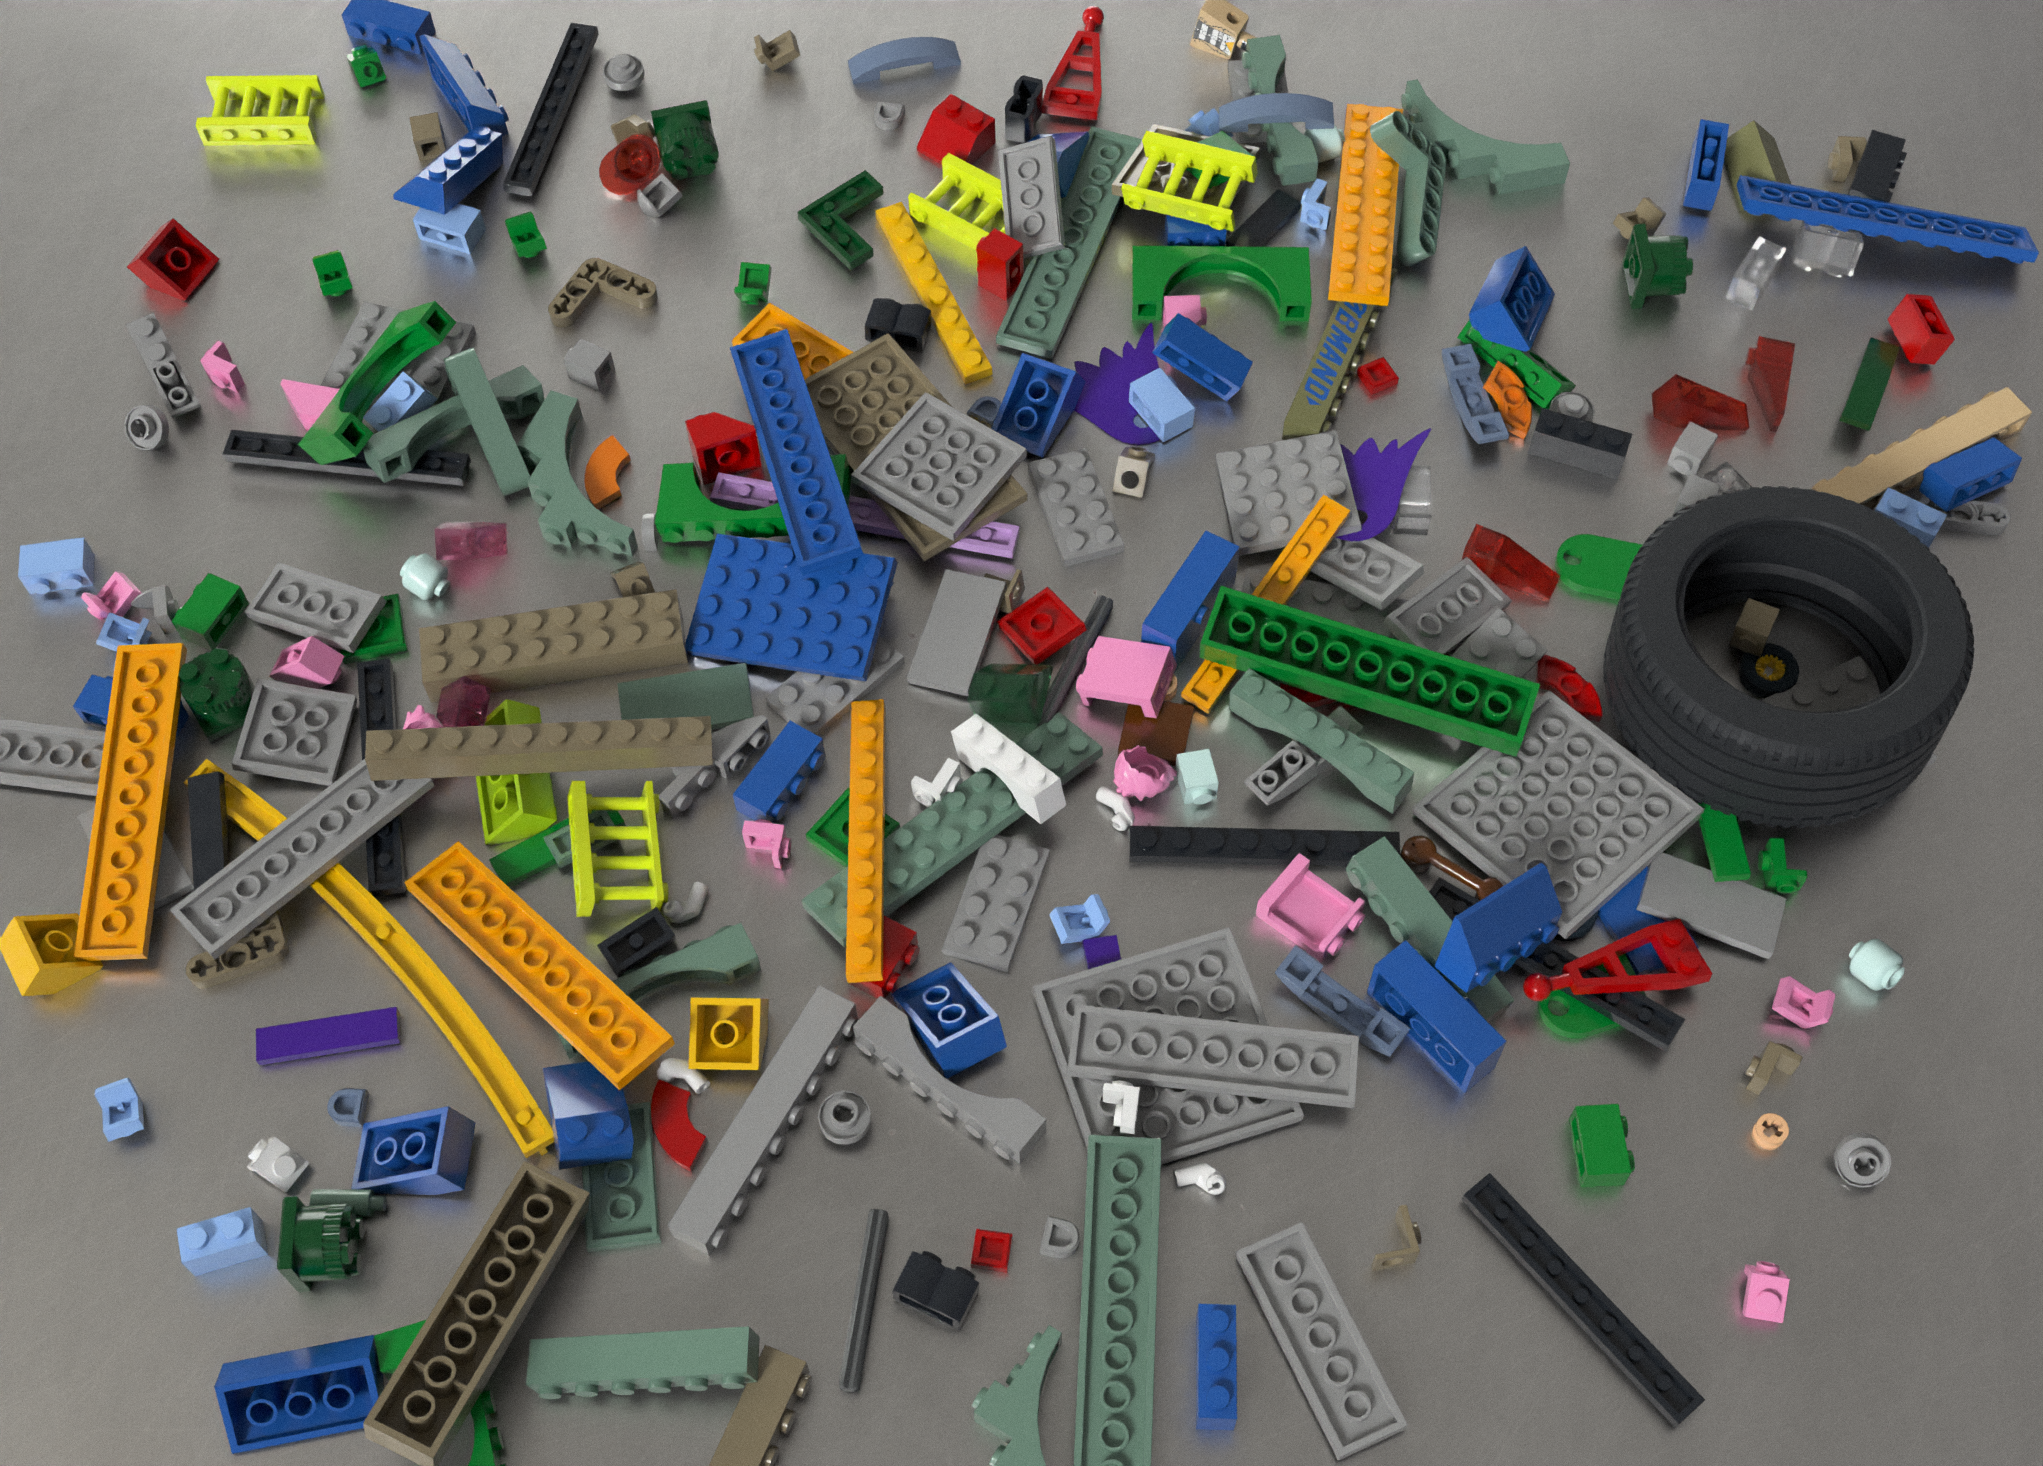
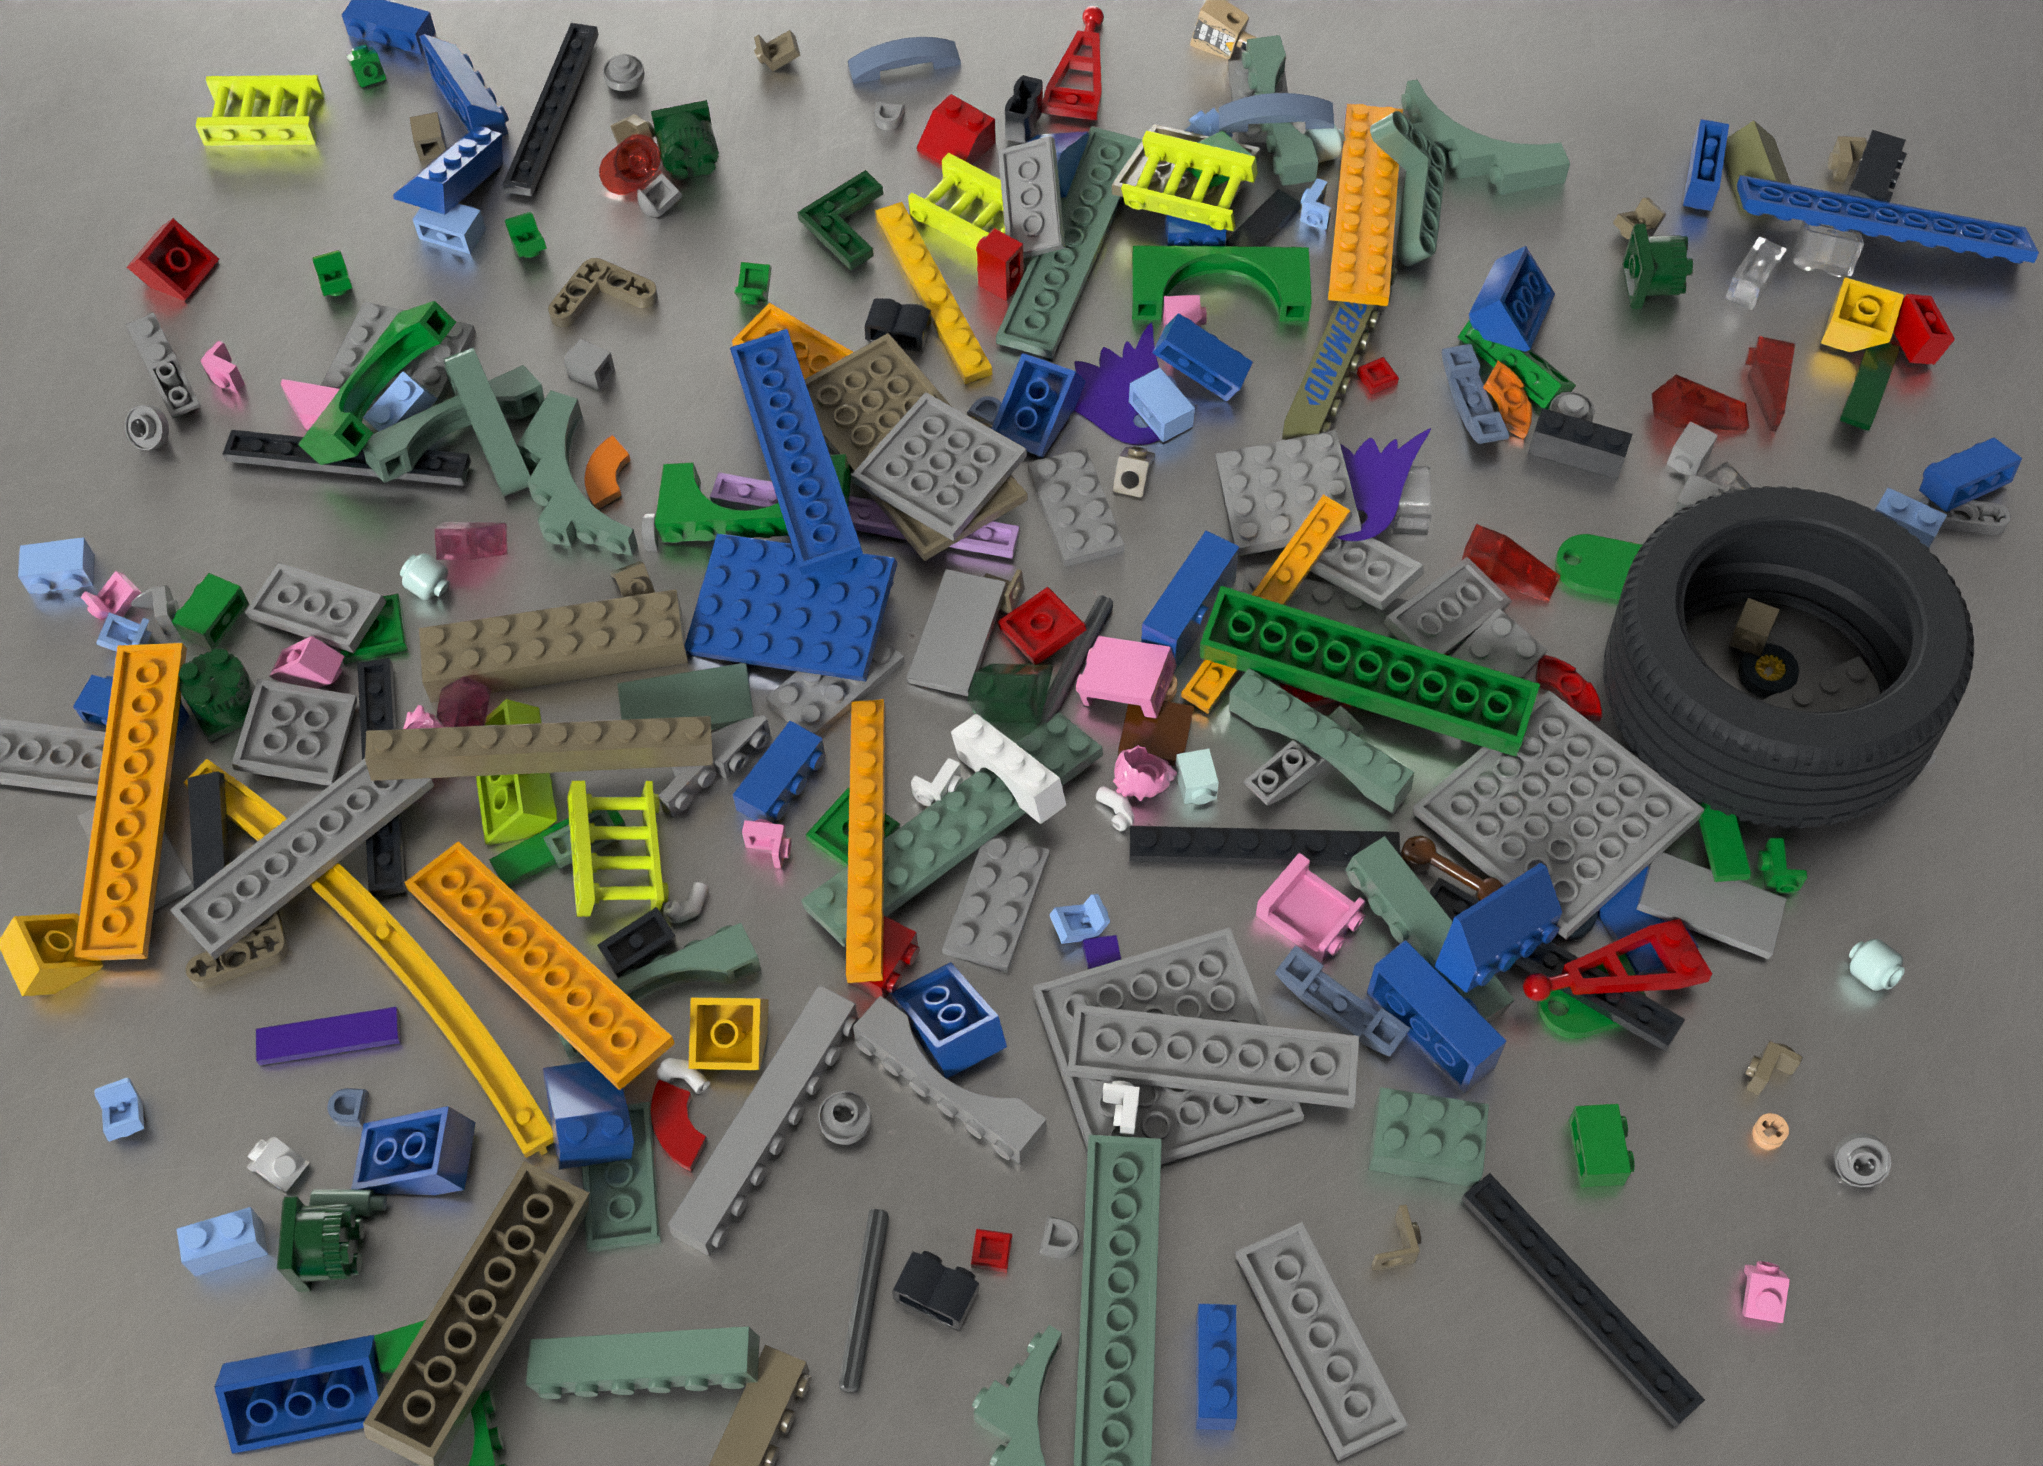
red slope [685,412,762,485] -> none
white arm [1173,1163,1226,1195] -> none
bright pink bracket [1772,976,1836,1029] -> none
tan brick [1811,387,2032,510] -> none
none -> sand green brick [1368,1087,1489,1187]
none -> yellow slope [1821,277,1904,352]

